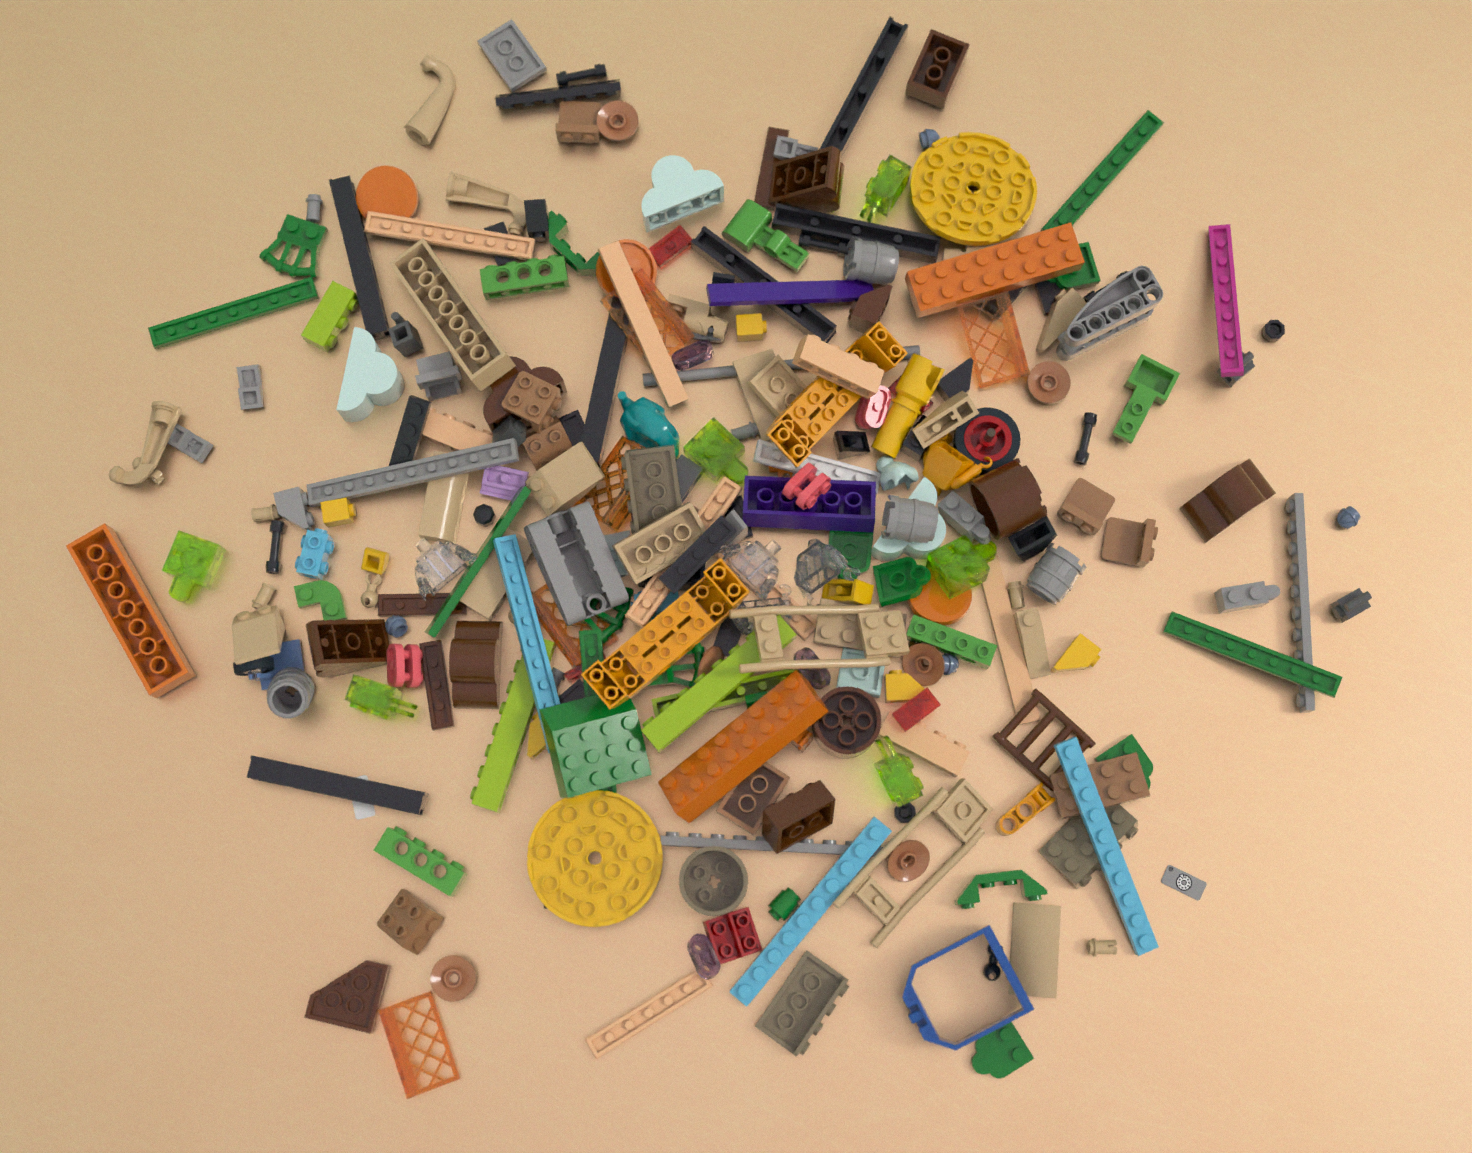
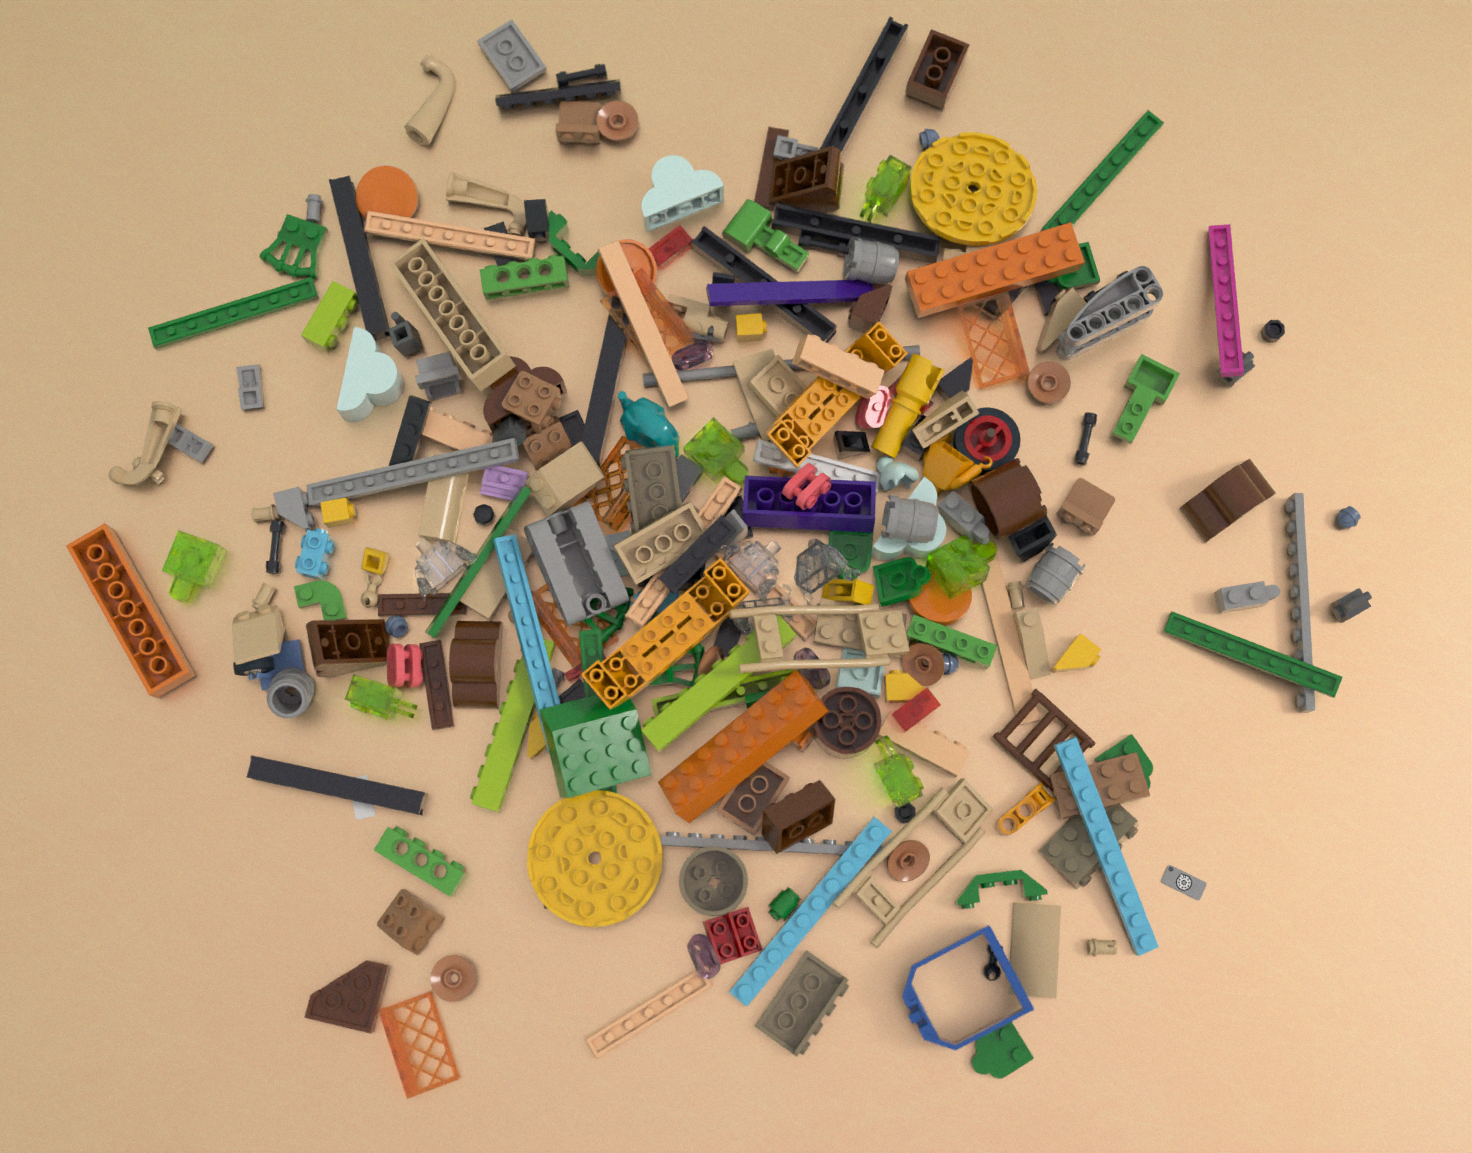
medium nougat bracket [1101,517,1158,567] -> none

